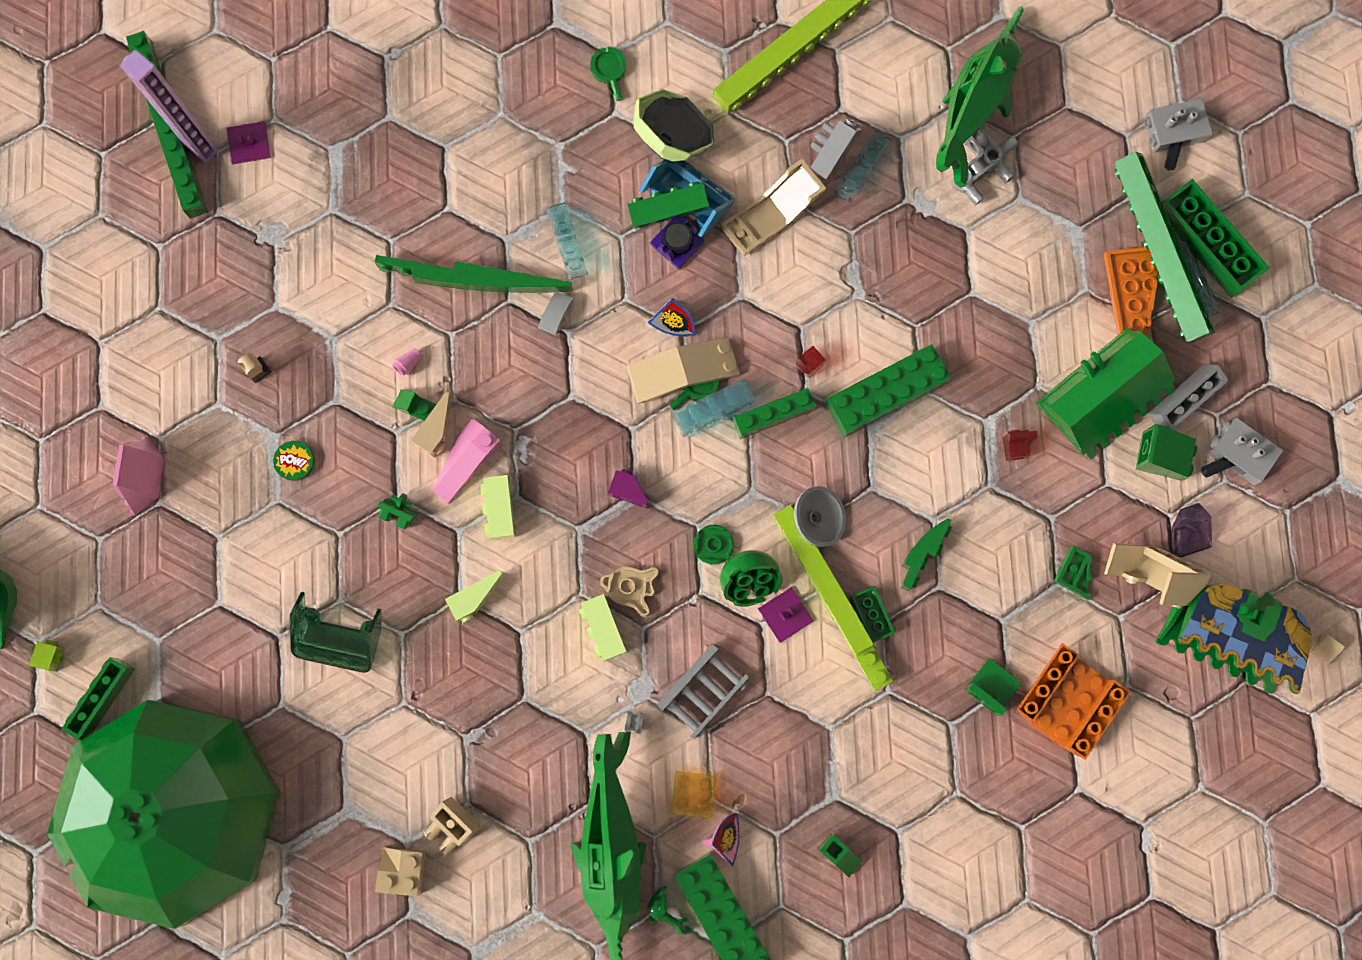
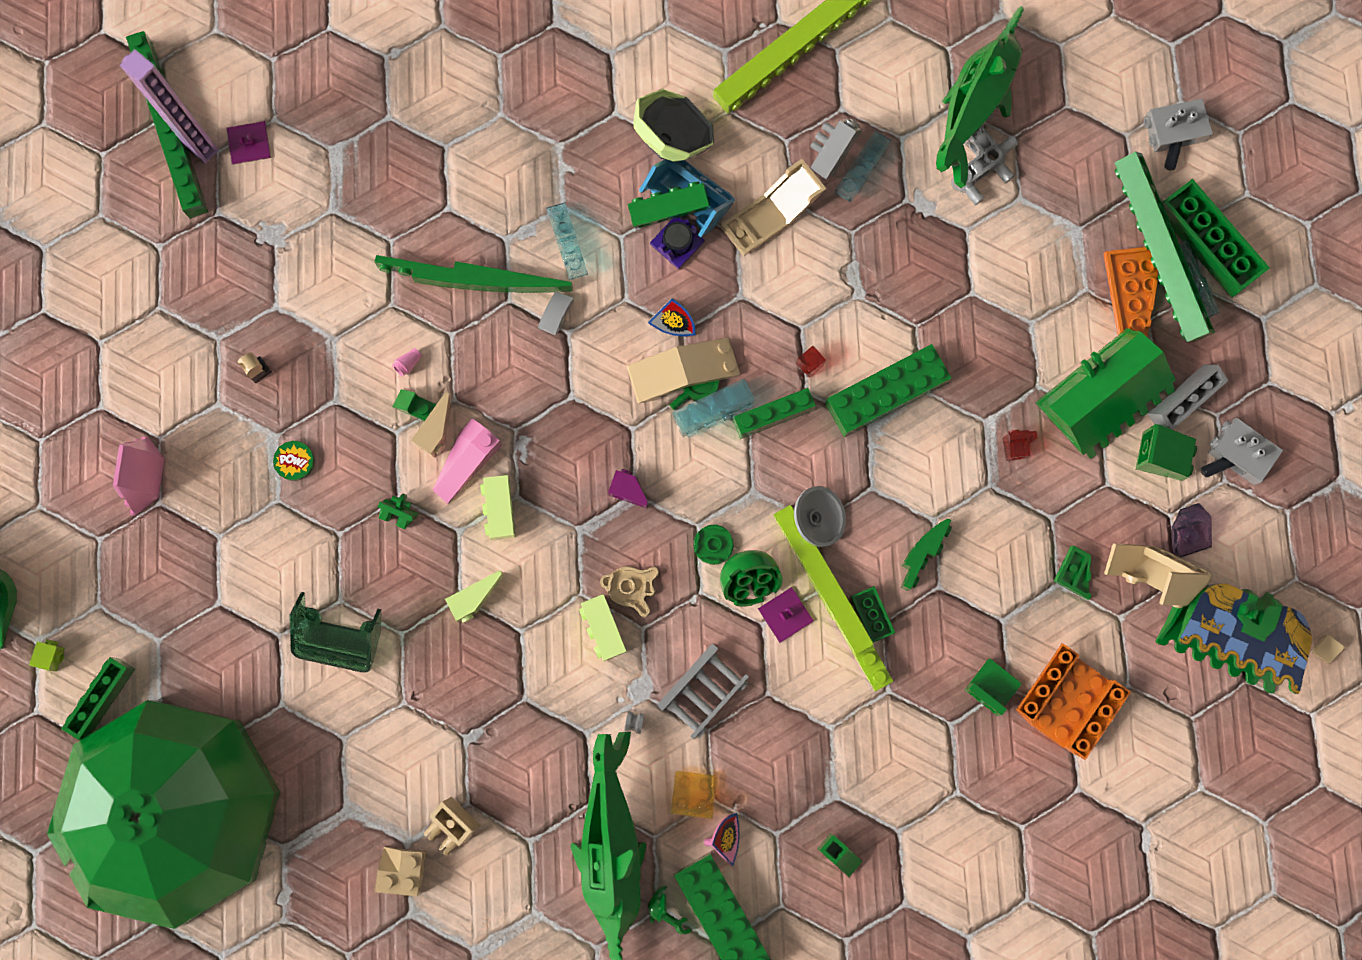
green piece [590,47,626,101] -> none

